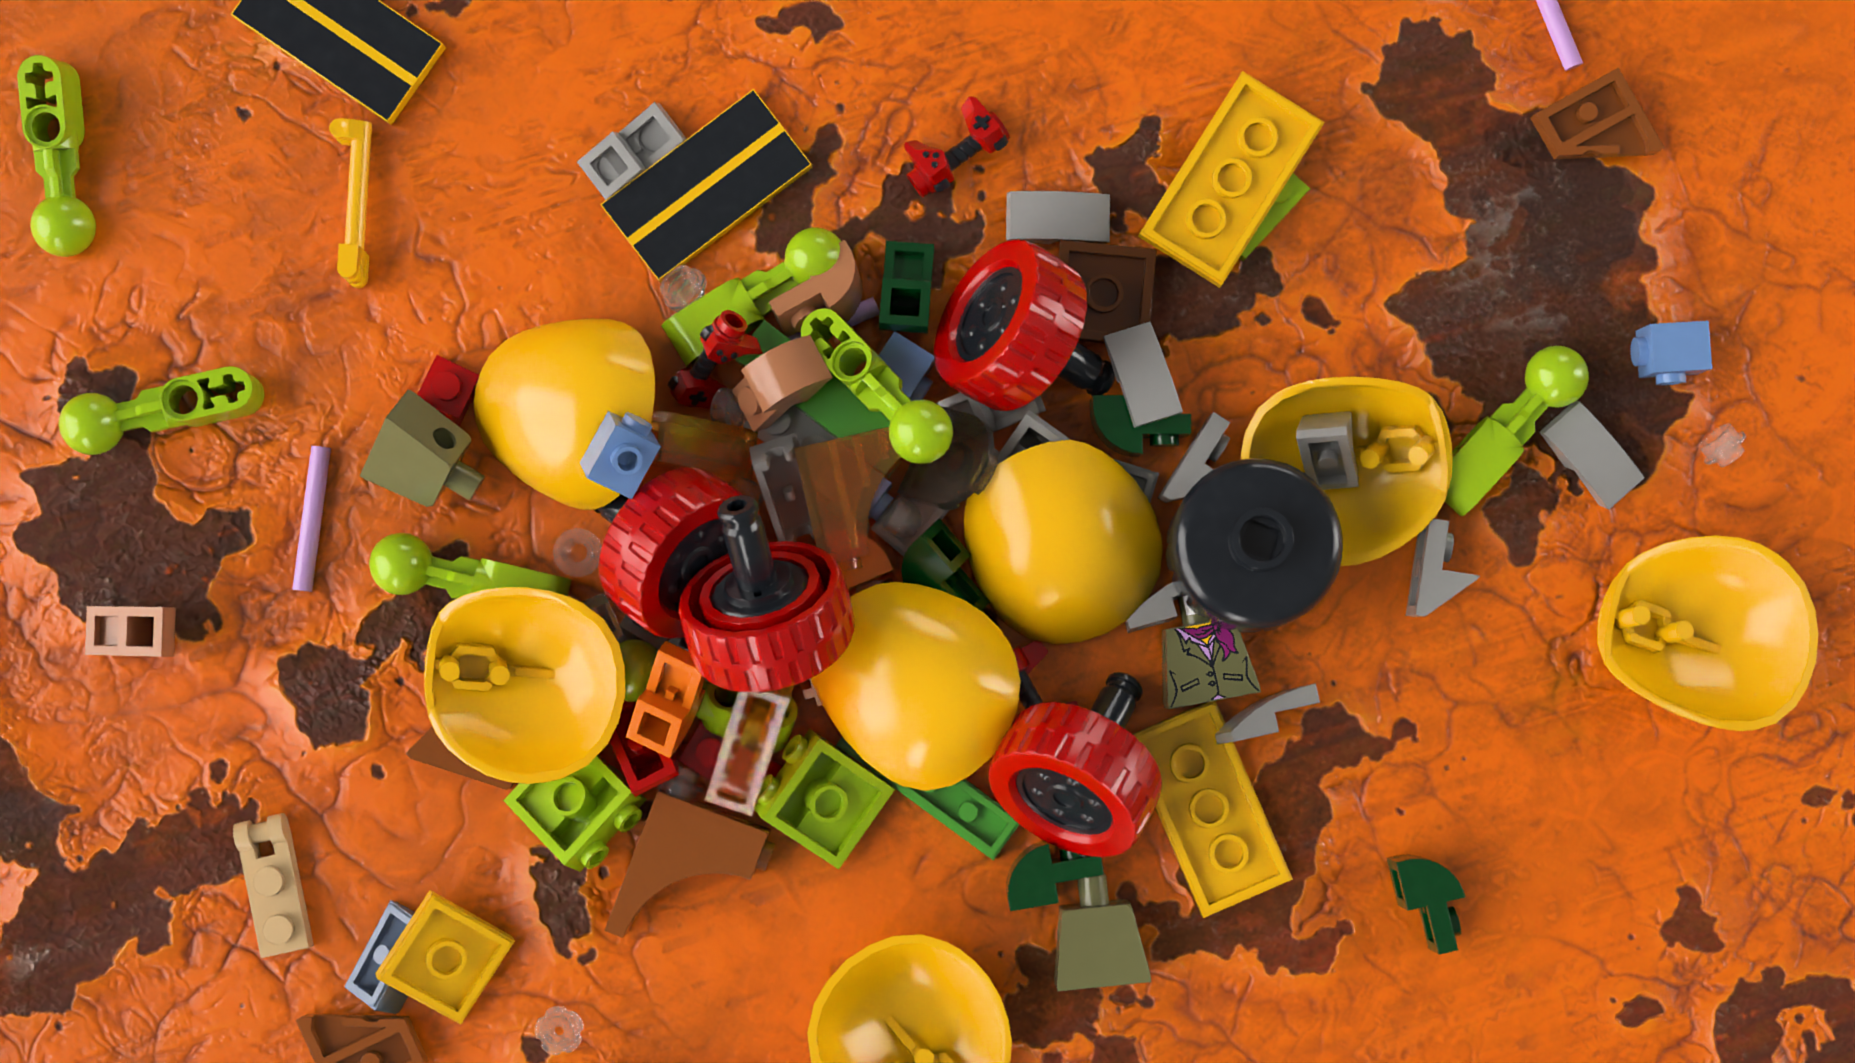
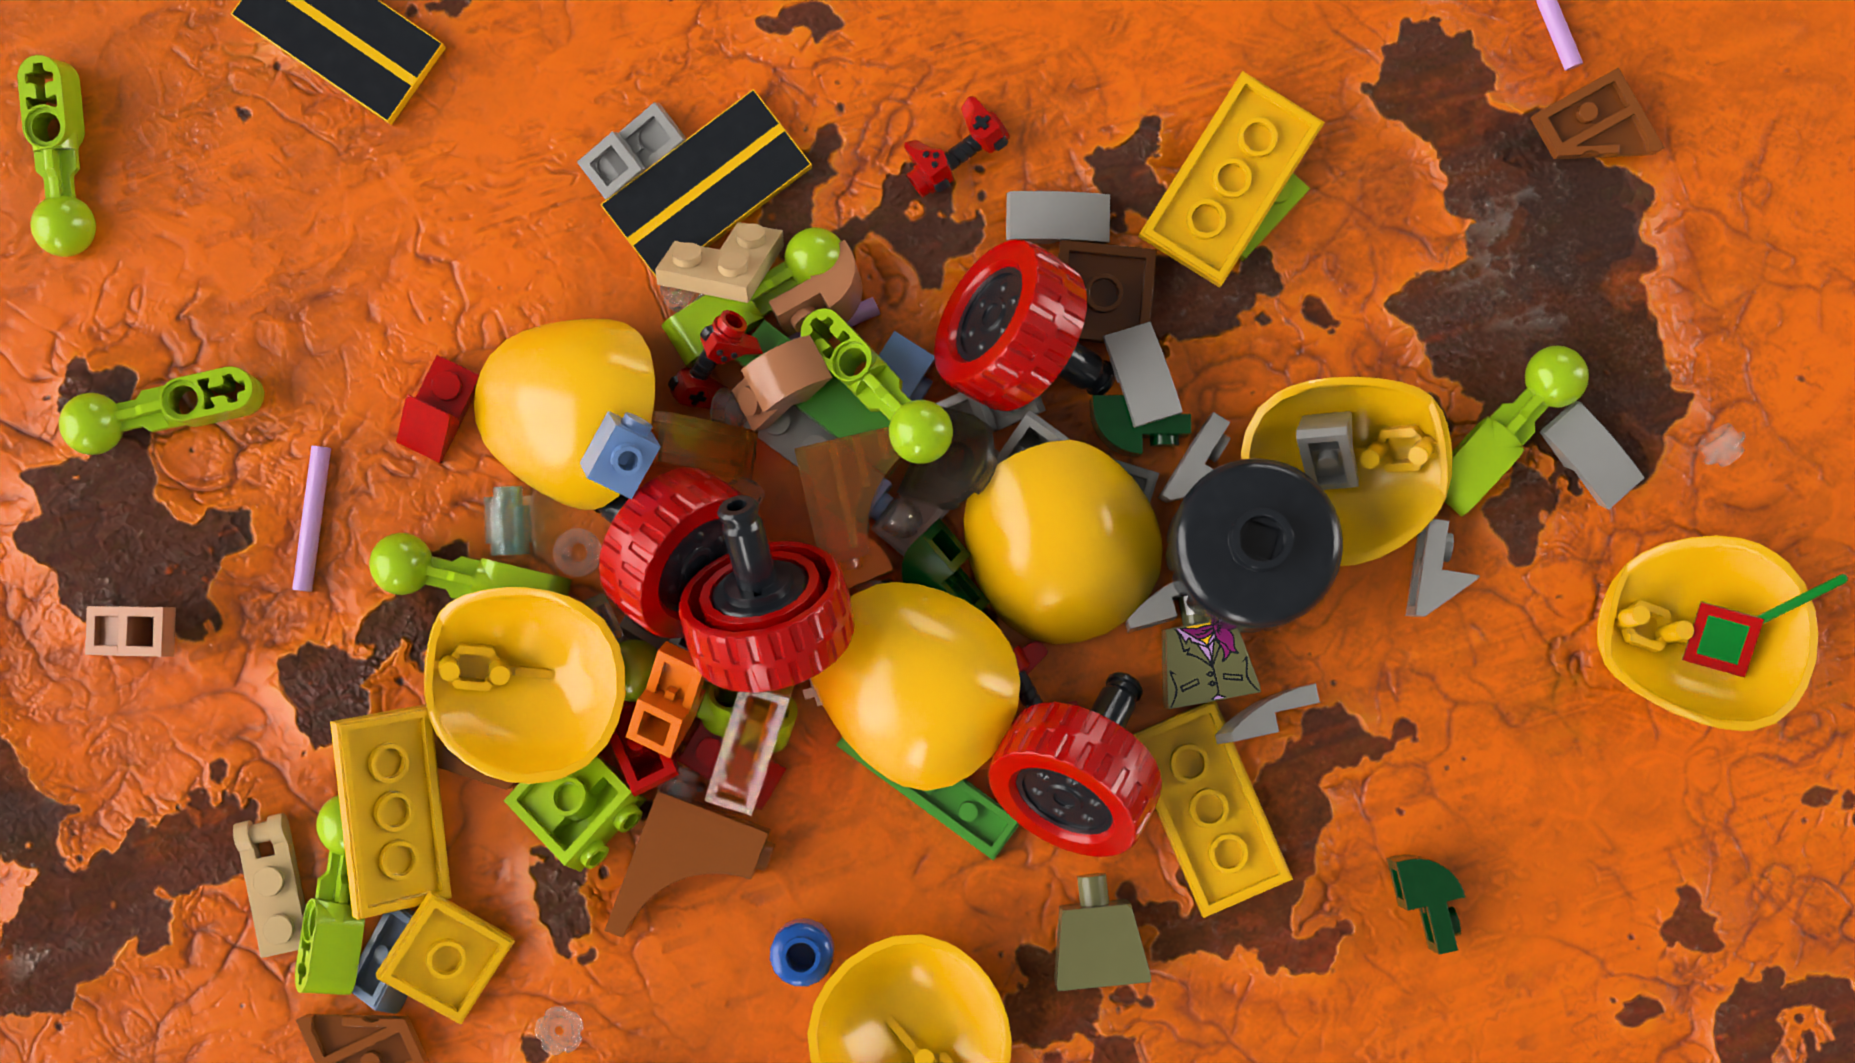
yellow hinge [329,118,372,288] -> none
olive torso [360,389,485,507] -> none
light grey hinge [749,433,825,542] -> none
lime plate [753,729,895,869] -> none
dark green brick [879,241,934,334] -> none
dark green brick [1006,841,1104,912] -> none
medium blue brick [1630,321,1712,385] -> none
none -> lime beam [295,795,365,995]
none -> yellow tile [330,705,452,920]
none -> clear light blue brick [483,486,534,555]
none -> tan plate [655,222,784,303]
none -> blue head [770,918,834,987]
none -> piece [1682,574,1848,678]

